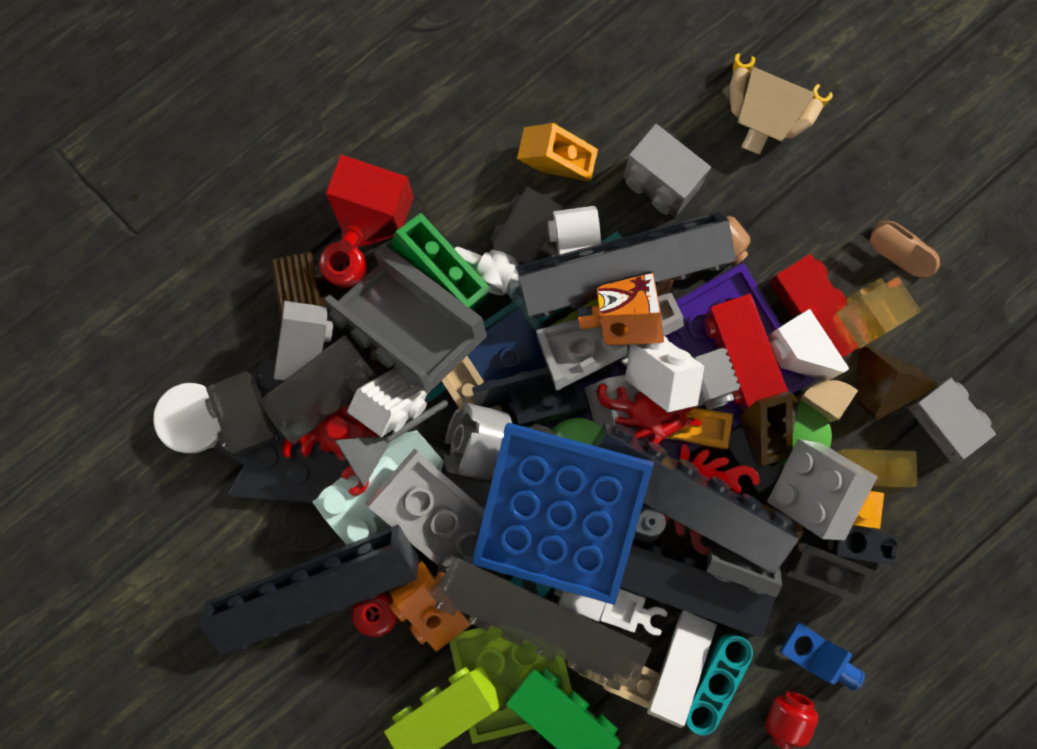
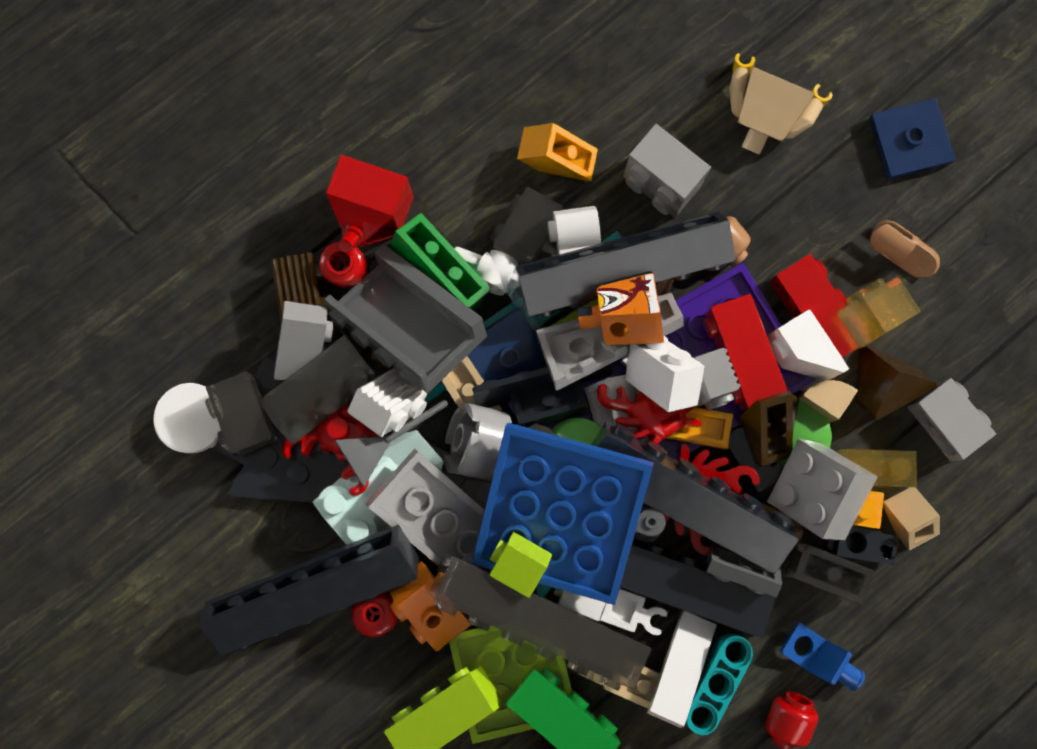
none -> lime brick [489,532,552,598]
none -> dark blue plate [869,98,956,180]
none -> tan brick [883,485,940,551]

